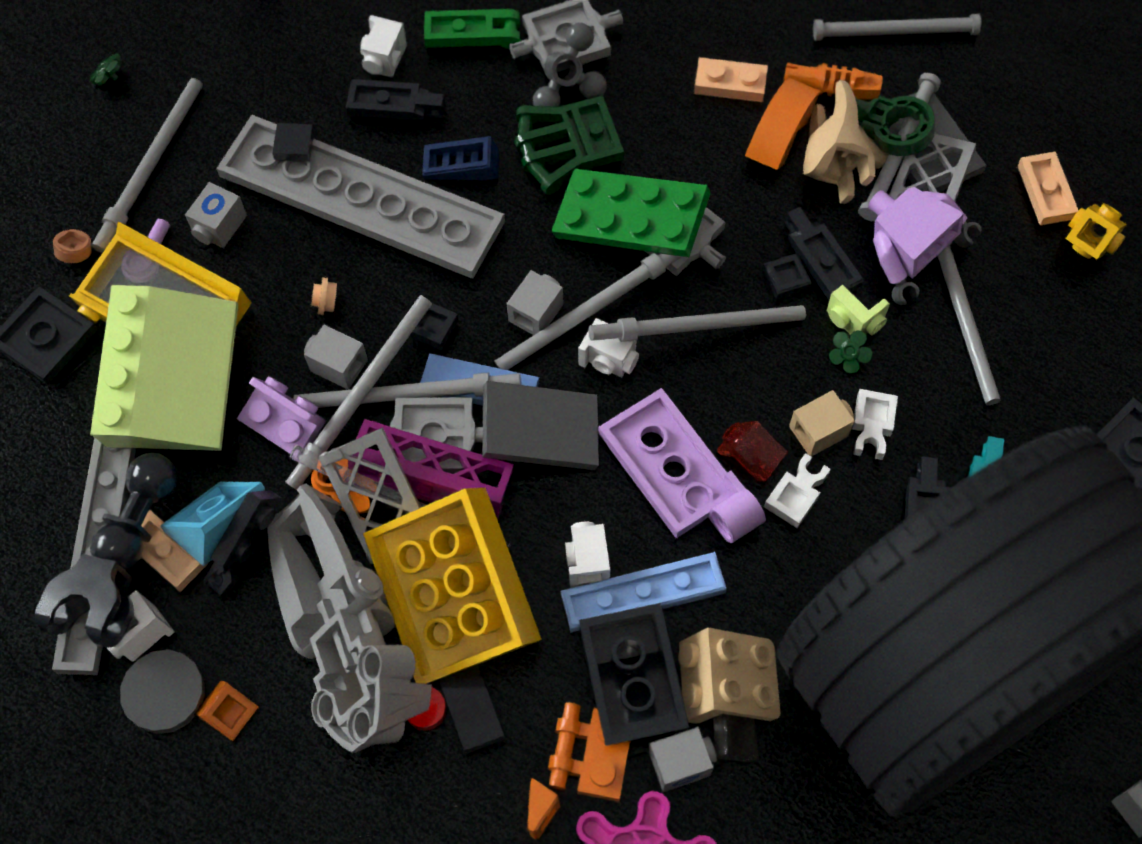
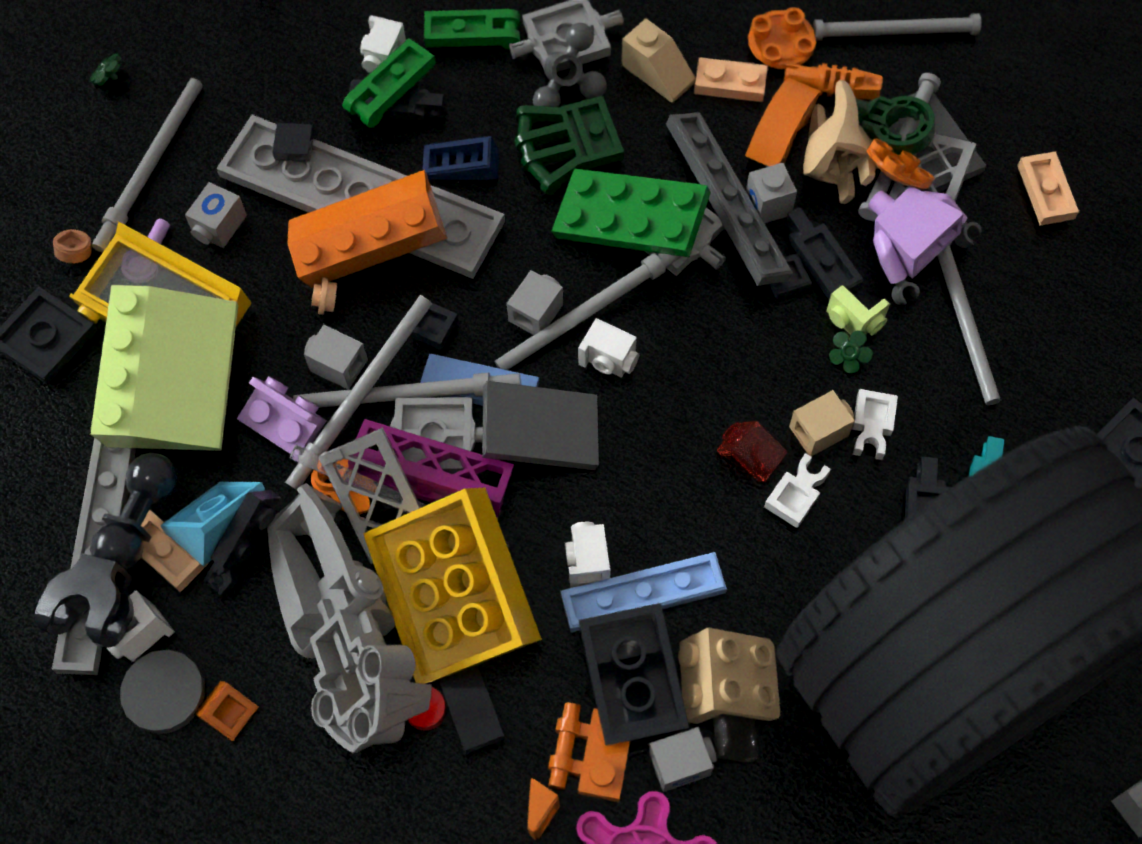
light grey bar [588,305,806,342] -> none
lavender hinge [598,388,766,543] -> none
yellow brick [1065,203,1127,259] -> none
none -> orange slope [287,170,448,288]
none -> green plate [343,38,436,128]
none -> tan slope [622,19,696,103]
none -> dark grey tile [666,113,793,286]
none -> light grey brick [746,163,797,223]
none -> orange dish [748,7,816,69]
none -> orange dish [866,138,935,189]

